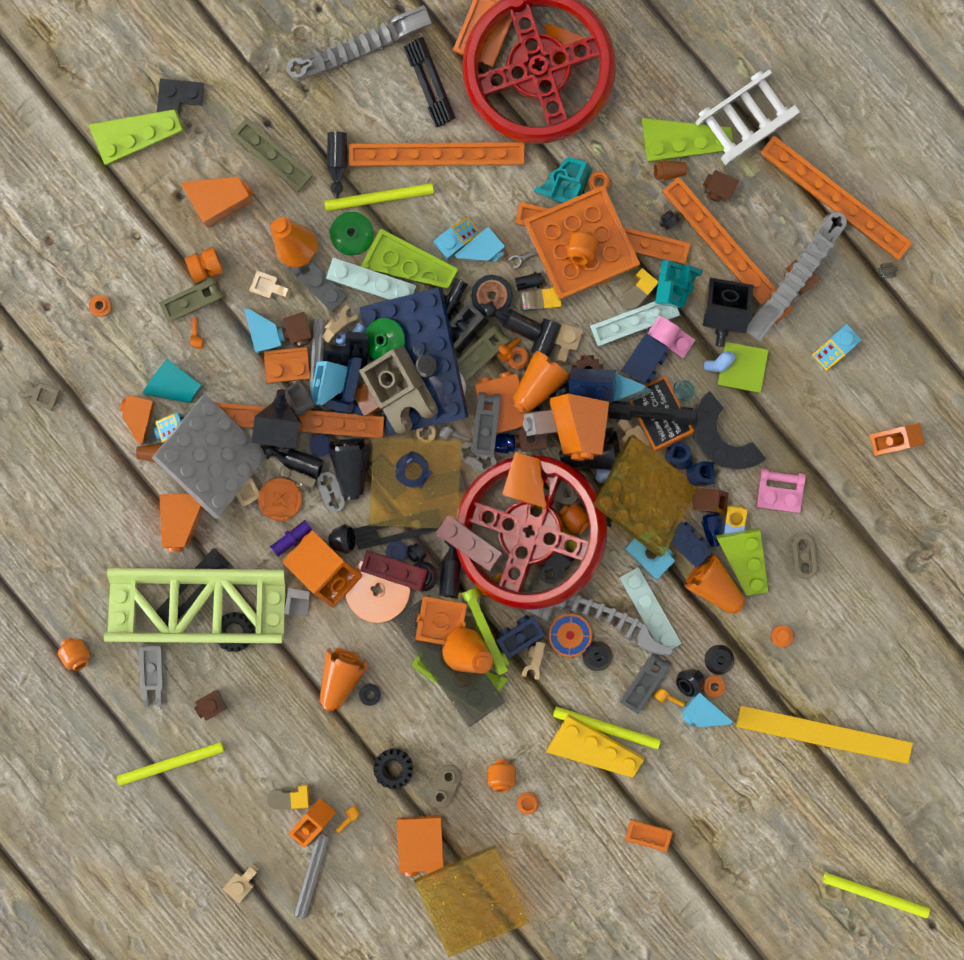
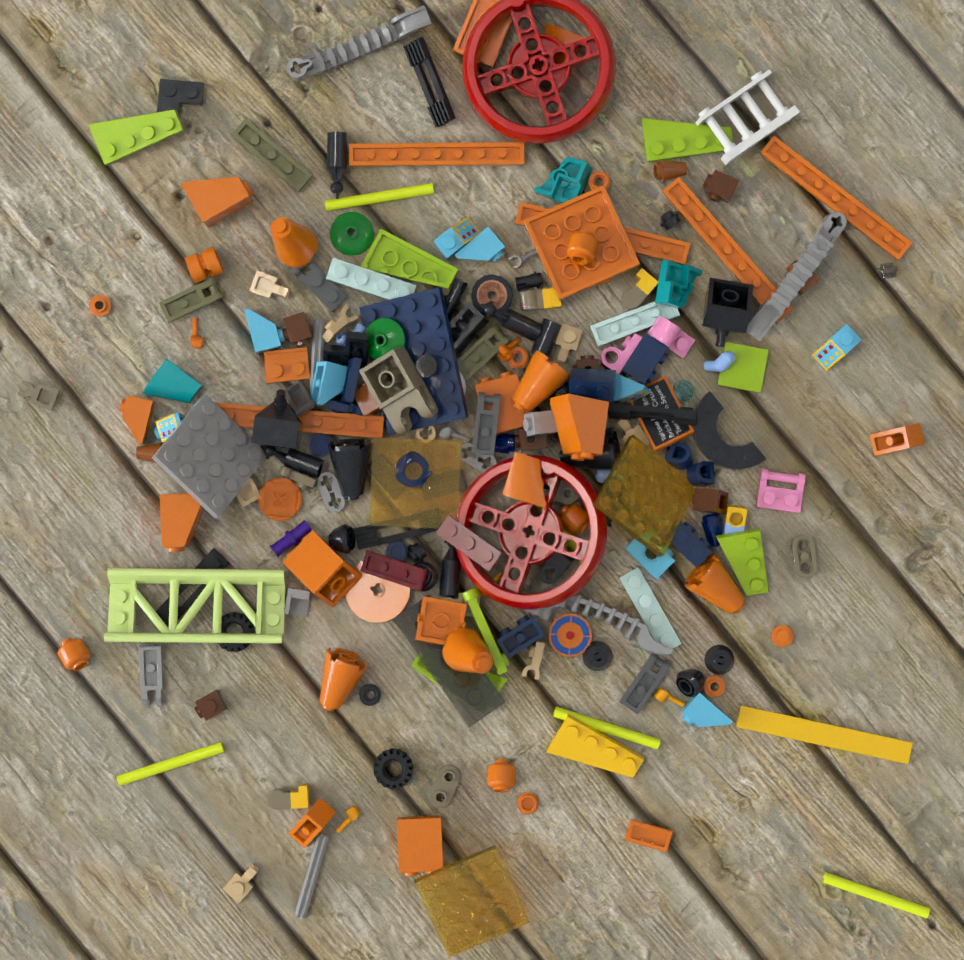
none -> bright pink plate [600,333,642,374]

